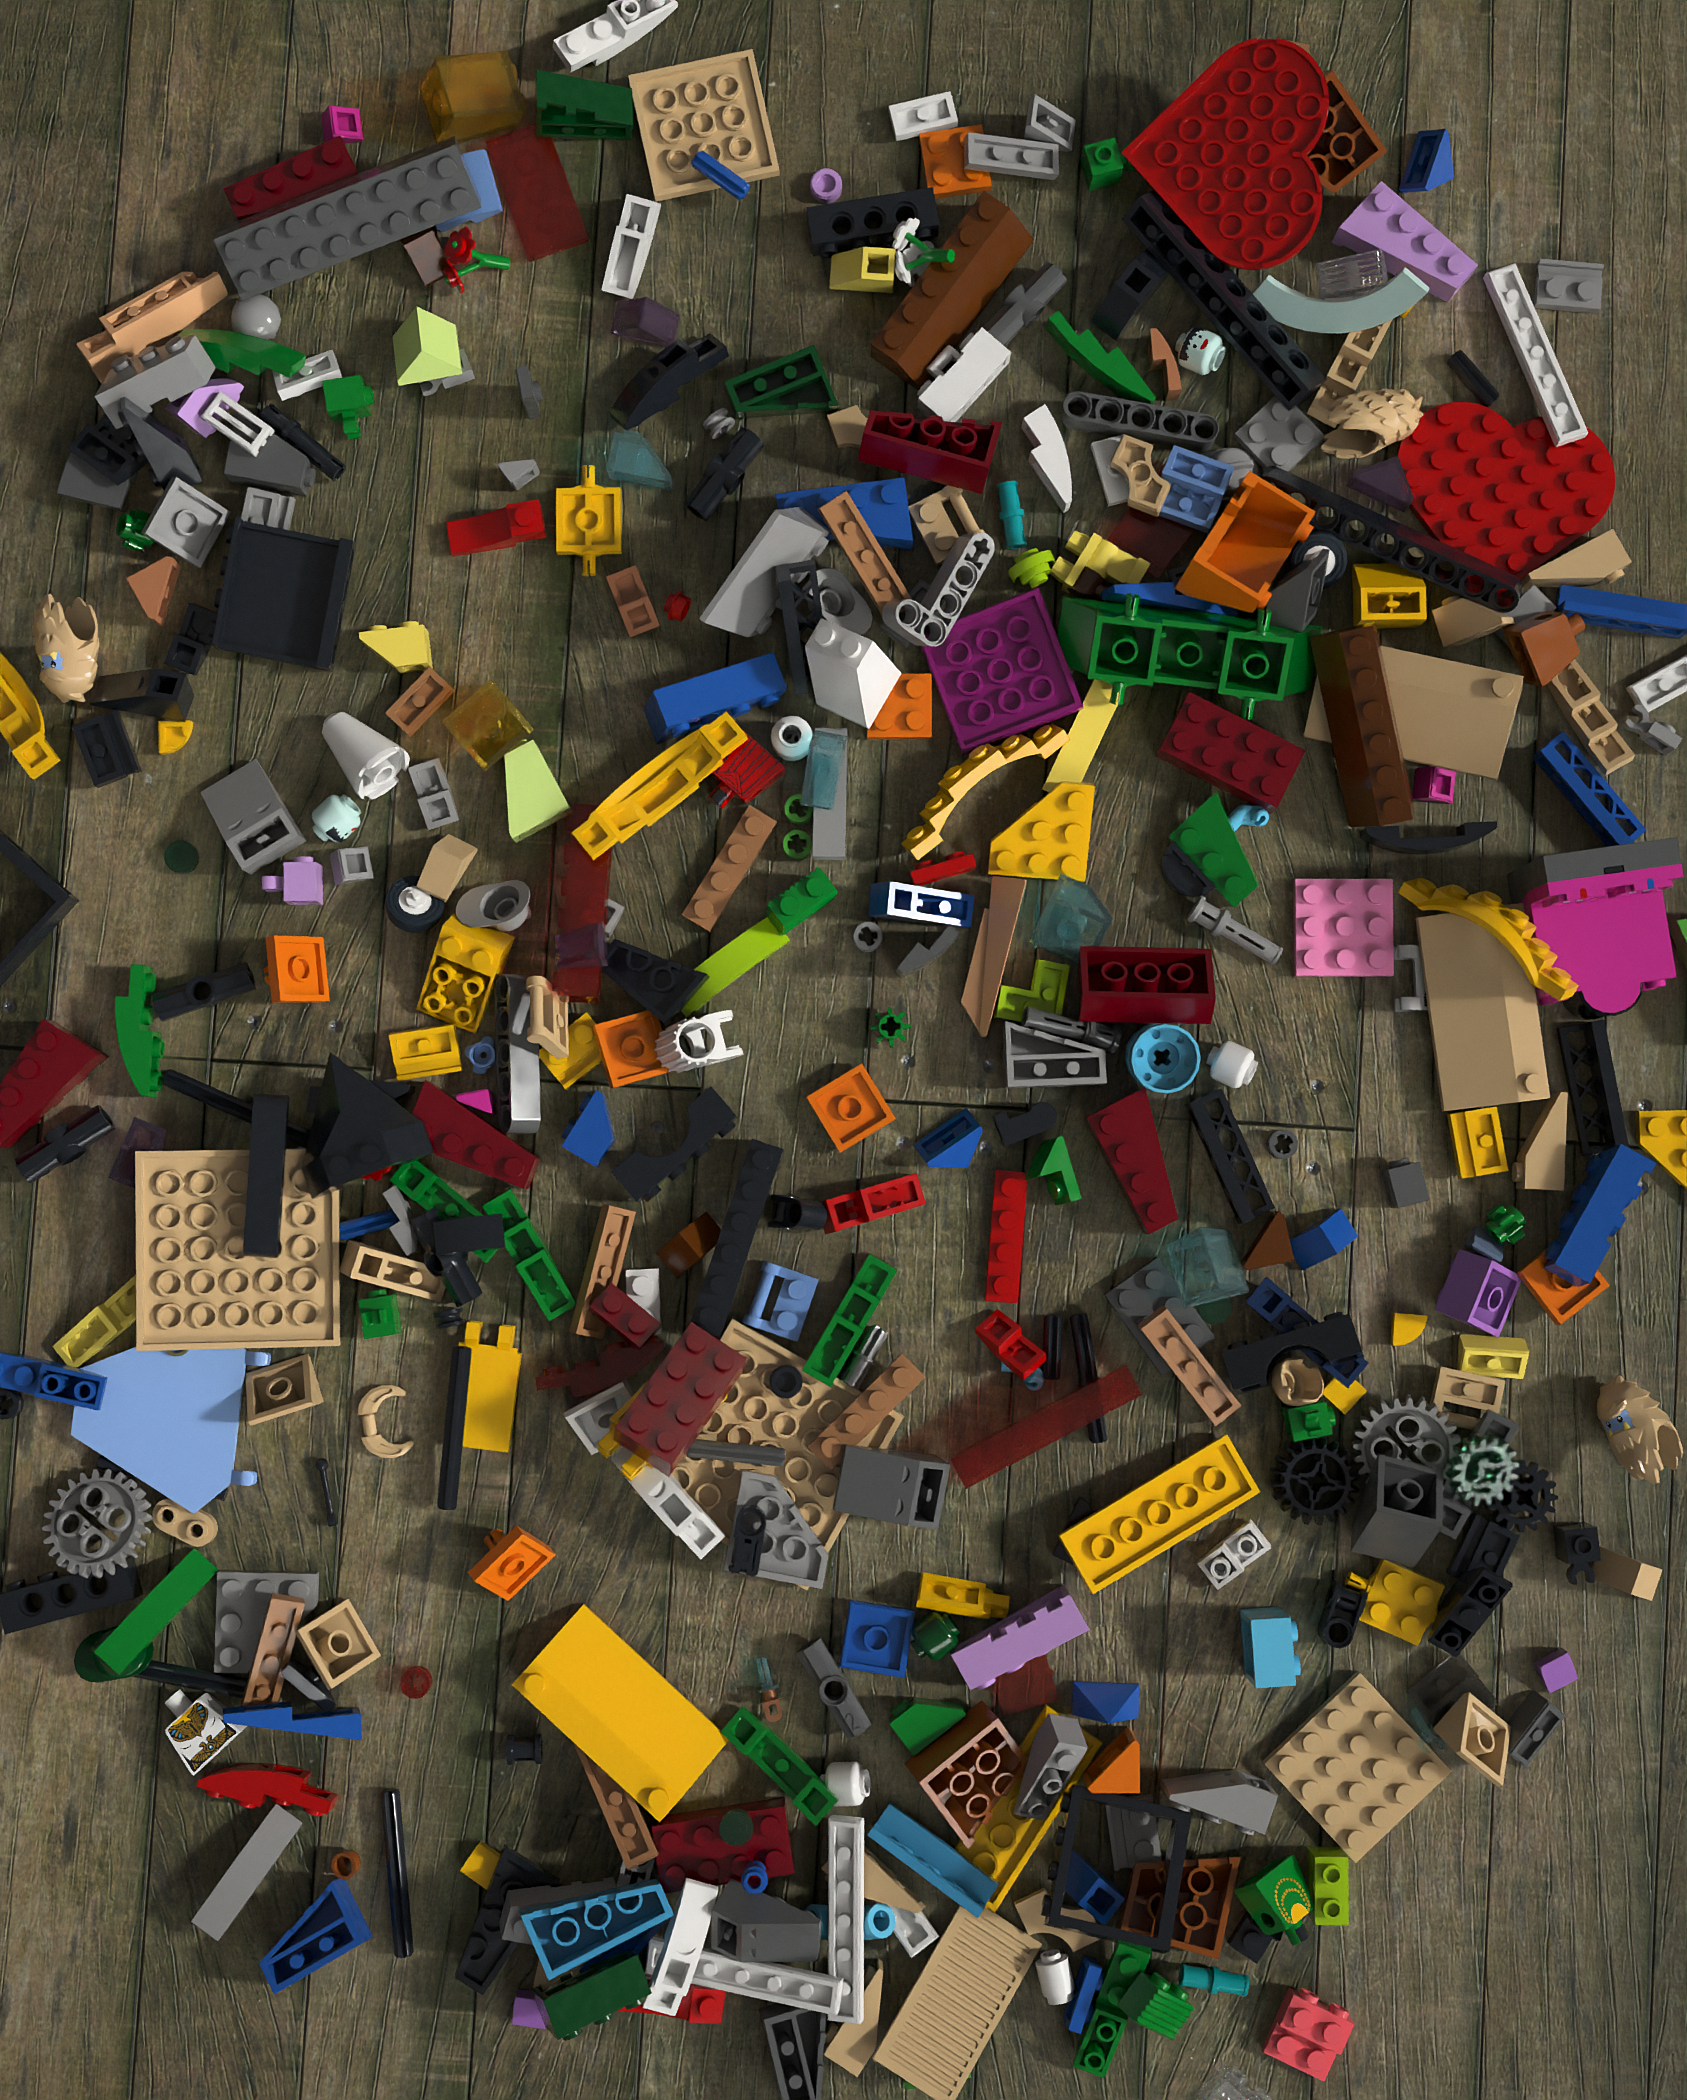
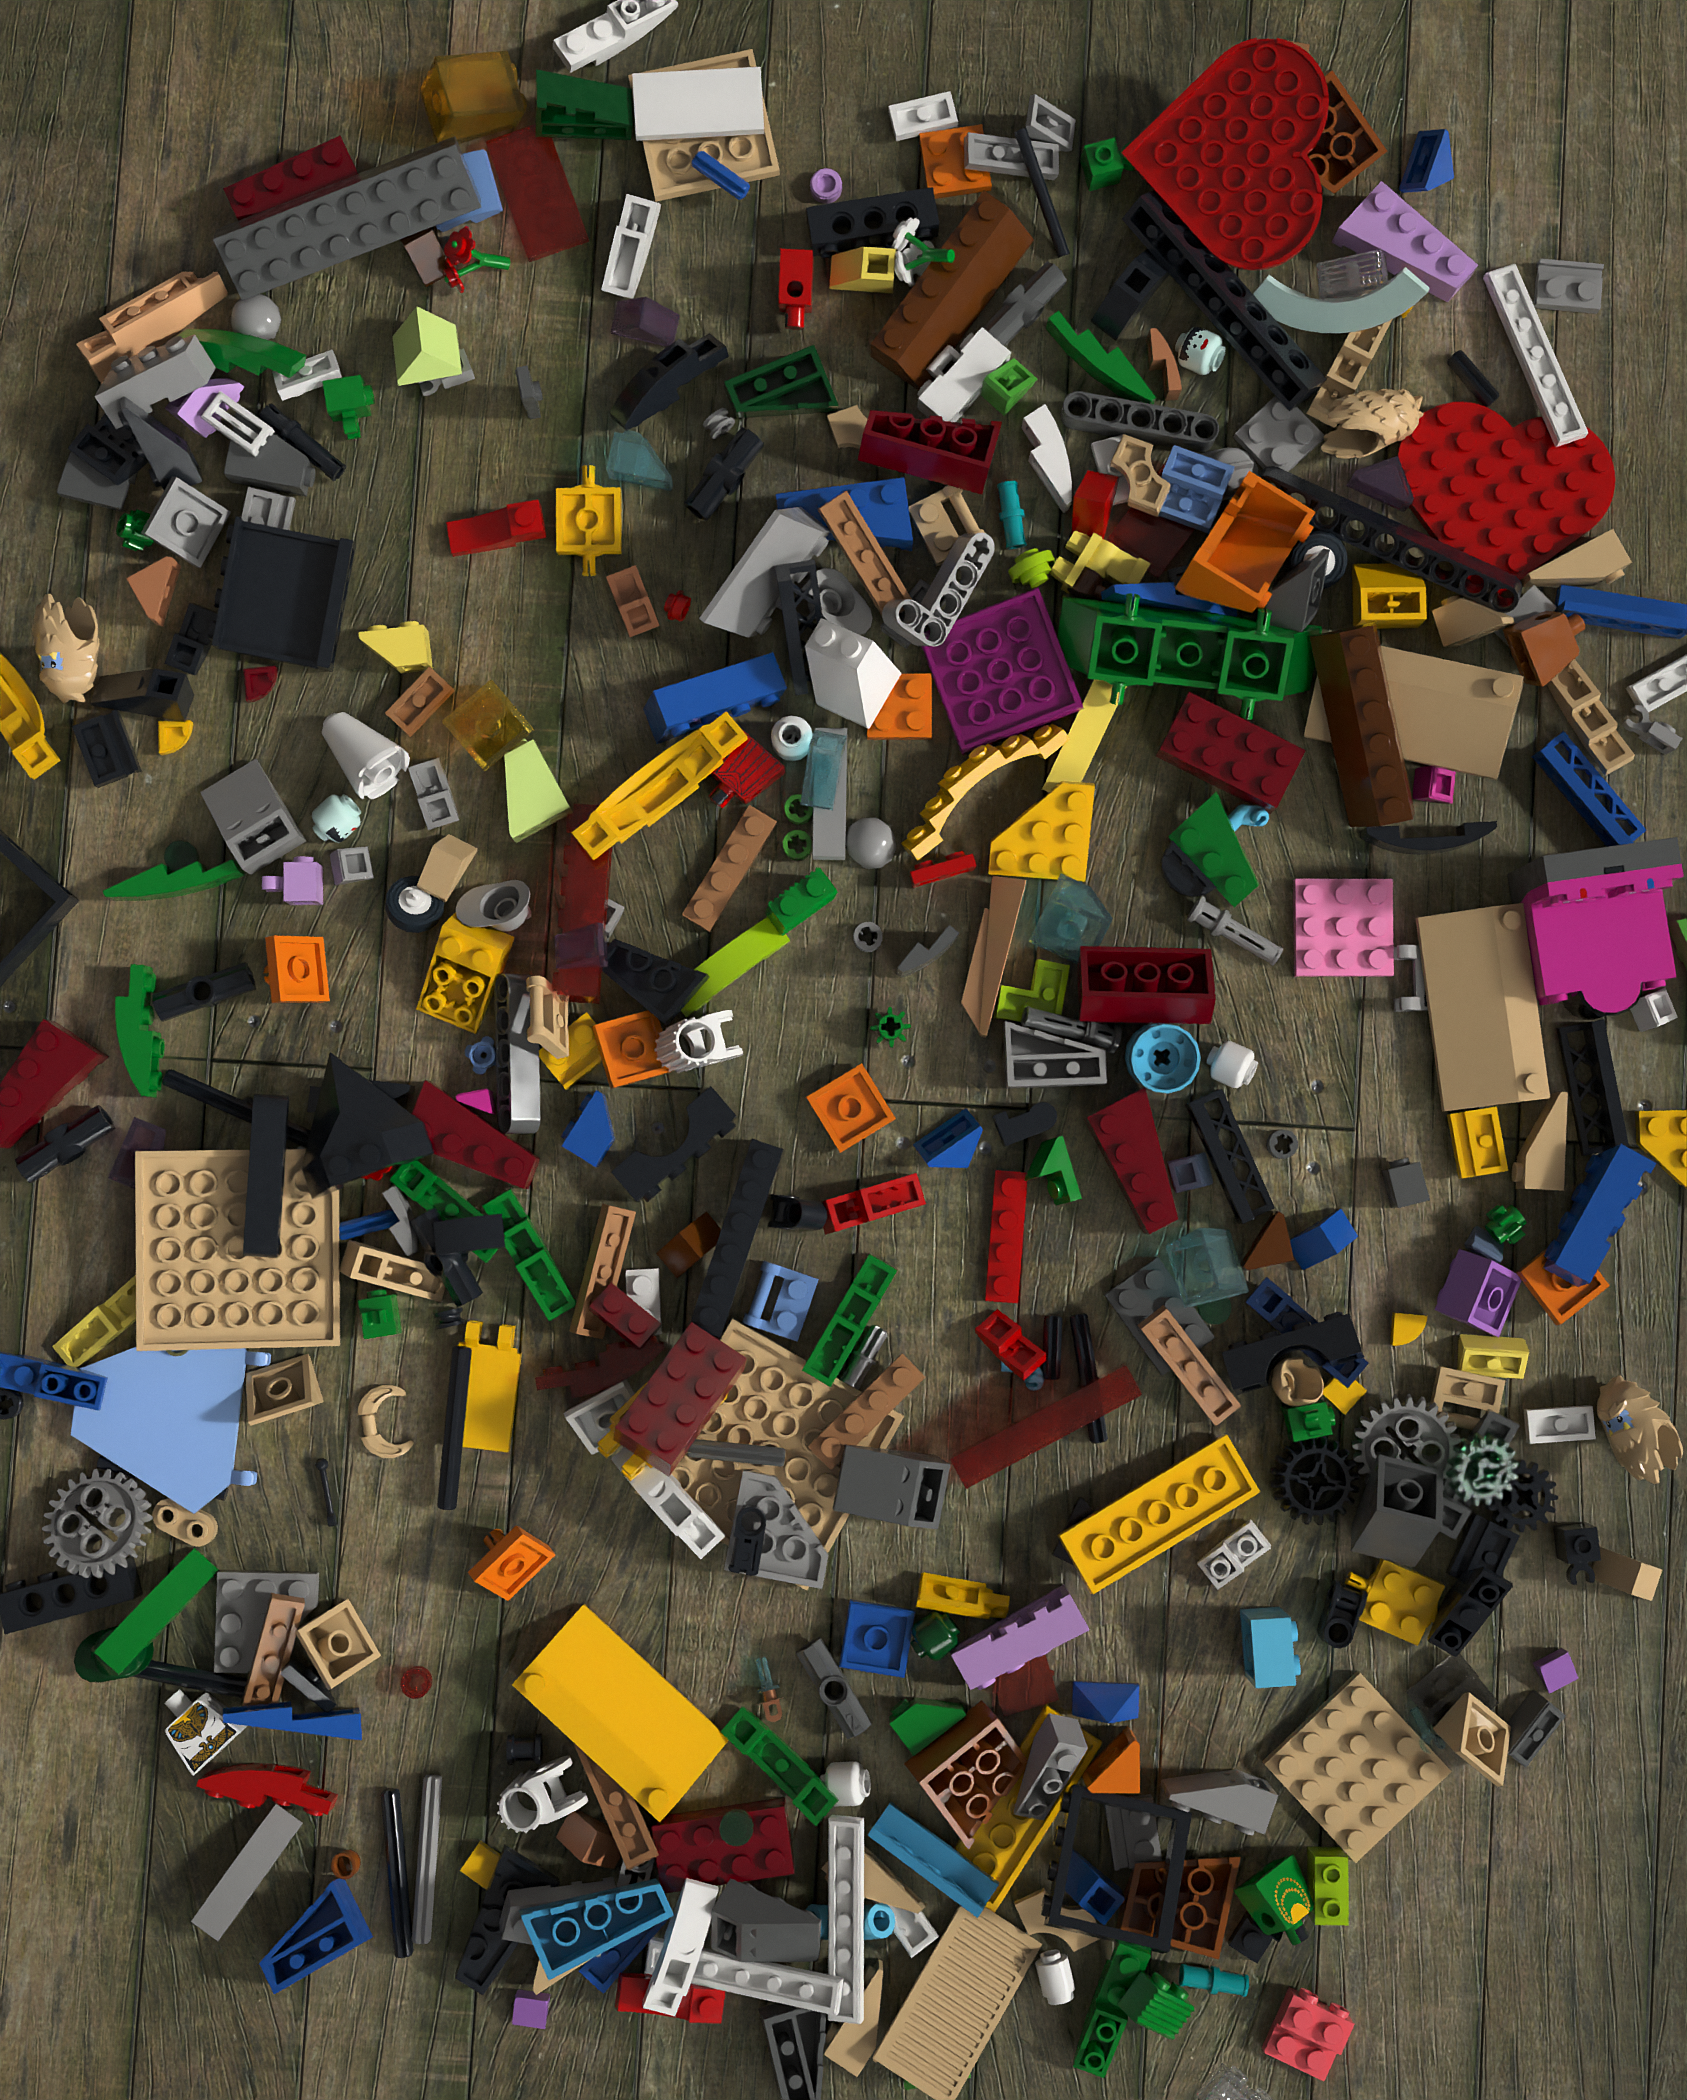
dark pink slope [322,105,363,144] -> none
yellow plate [389,1023,463,1081] -> none
light grey slope [497,459,540,491] -> none
dark green wedge [531,1949,652,2041] -> none
blue pin [741,1860,768,1894] -> none
black tile [769,1364,803,1398] -> none
blue slope [868,881,974,928] -> none
blue plate [1063,1954,1104,2034] -> none
yellow piece [1398,878,1579,1001] -> none
none -> green slope [103,859,245,901]
none -> dark red tile [243,666,278,703]
none -> light grey axle [412,1774,442,1944]
none -> white piece [497,1756,588,1833]
none -> nougat slope [556,1809,621,1869]
none -> white tile [632,67,764,141]
none -> red torso [779,248,814,330]
none -> light grey hair [845,817,897,869]
none -> bright green slope [981,358,1038,416]
none -> black bar [1014,128,1070,258]
none -> red slope [1071,470,1119,539]
none -> sand blue slope [1168,1152,1213,1193]
none -> white plate [1524,1405,1596,1444]
none -> white slope [1629,988,1678,1032]

